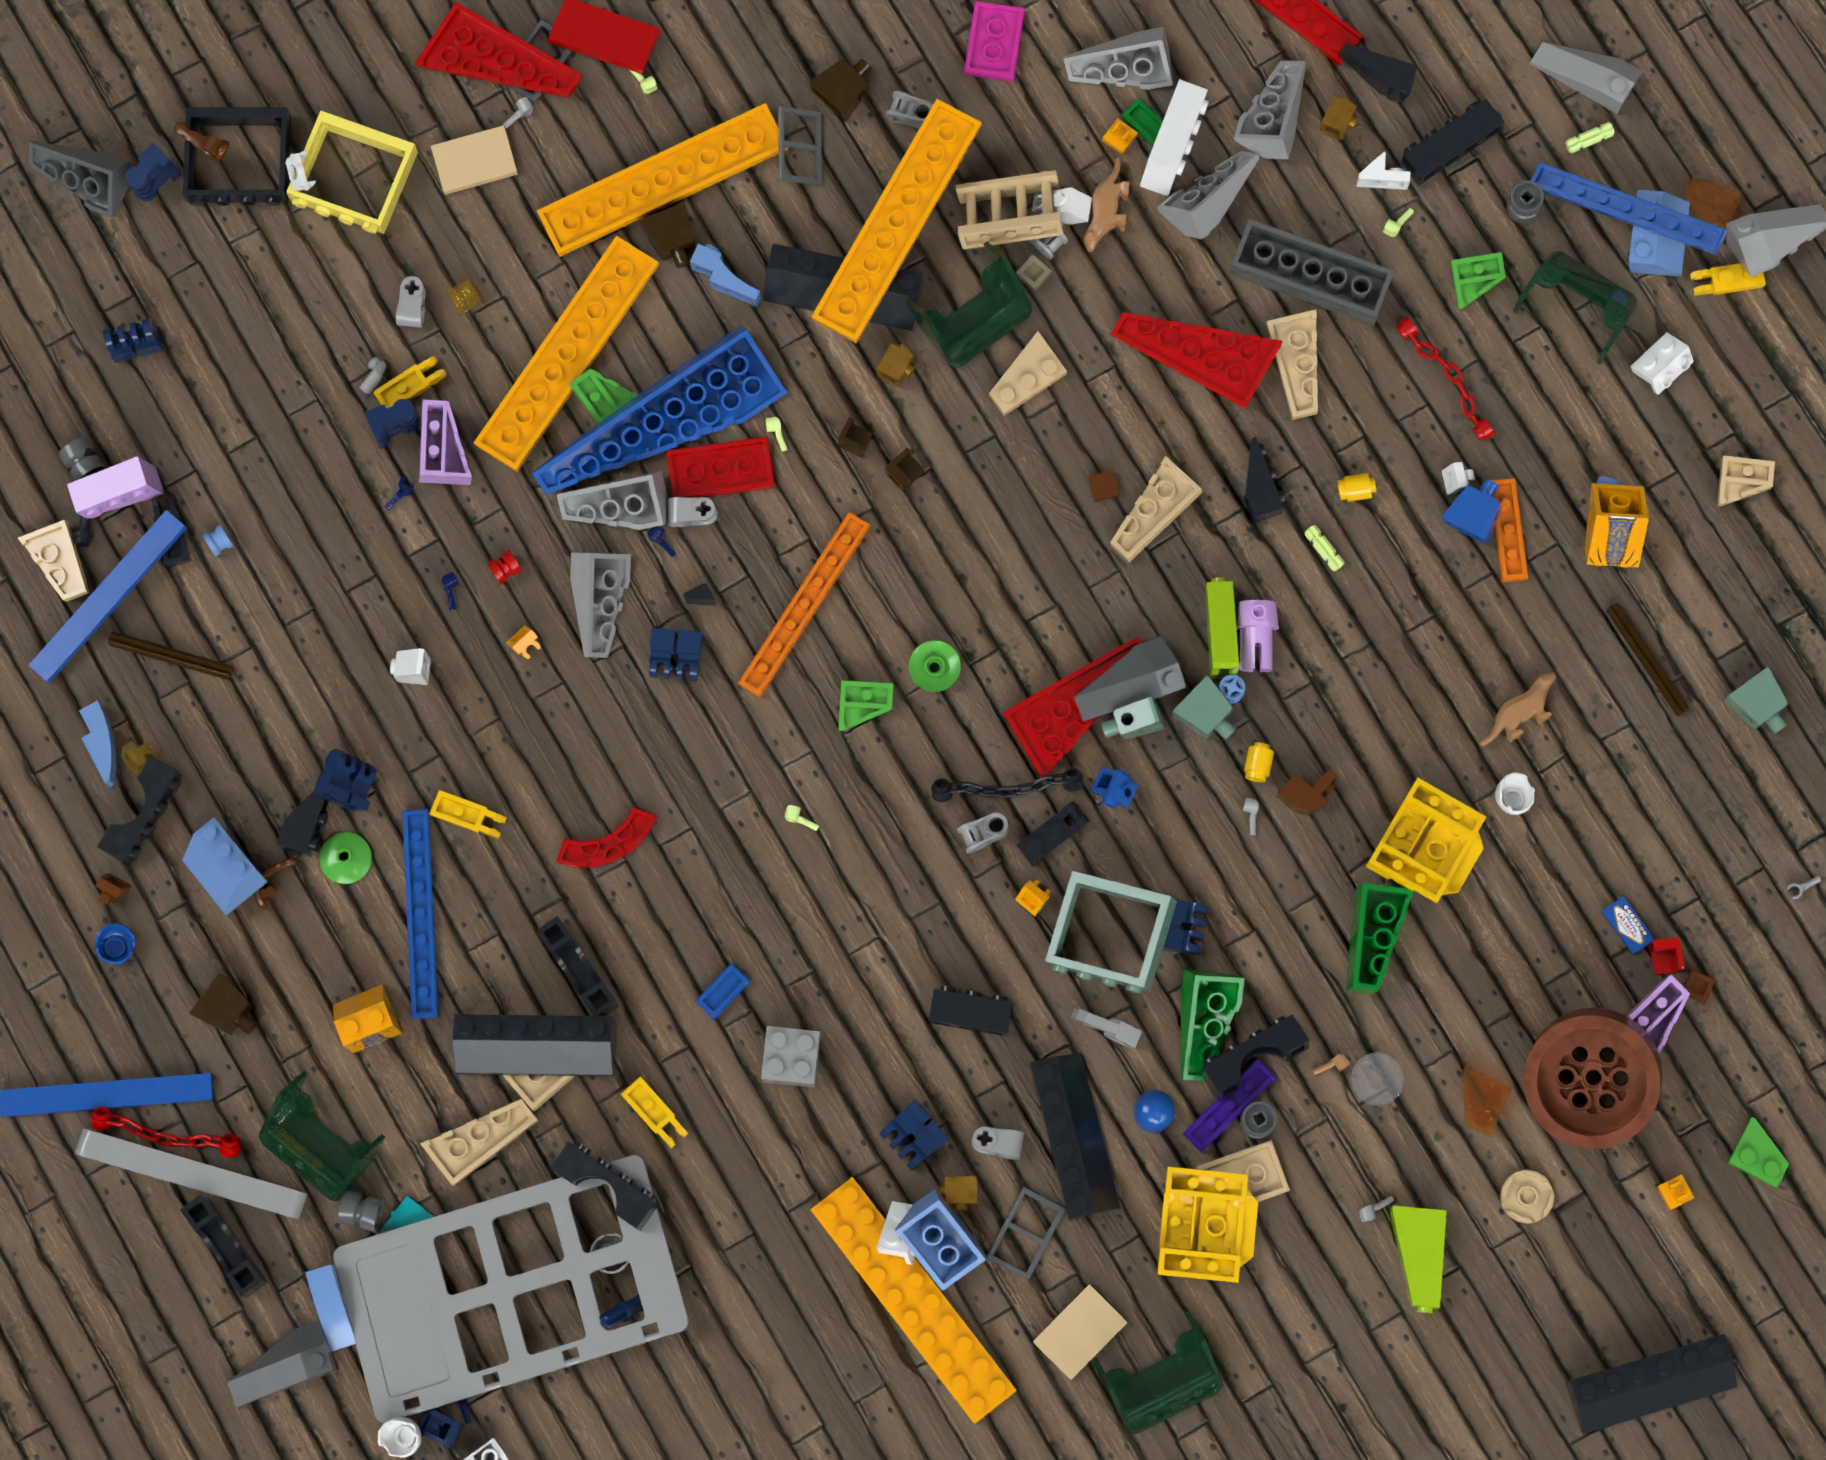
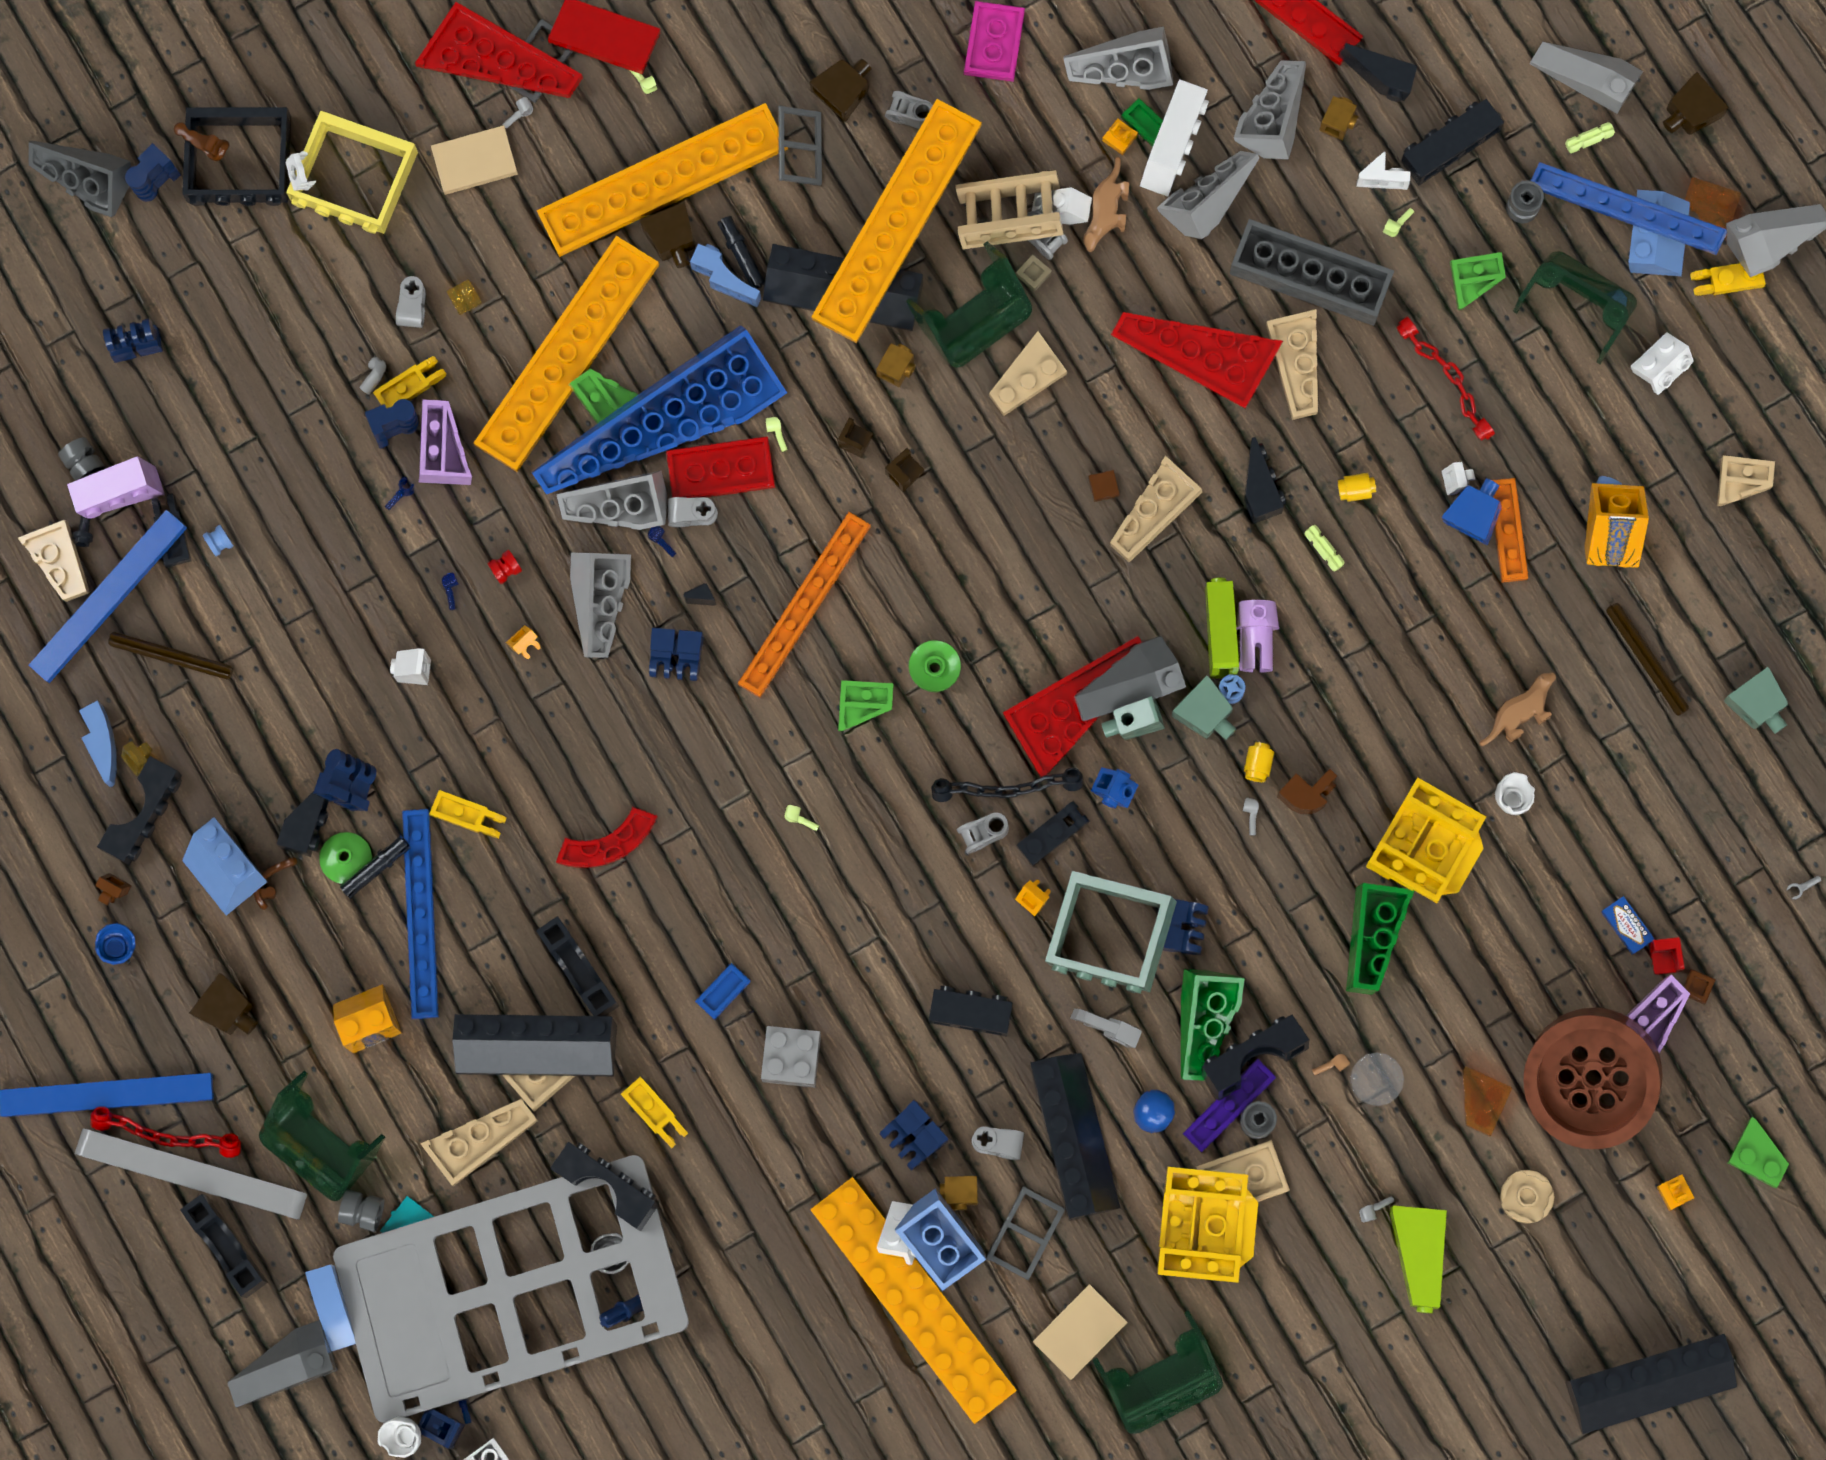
none -> black pin [340,835,411,899]
none -> black pin [717,216,765,289]
none -> dark brown torso [1663,72,1729,135]

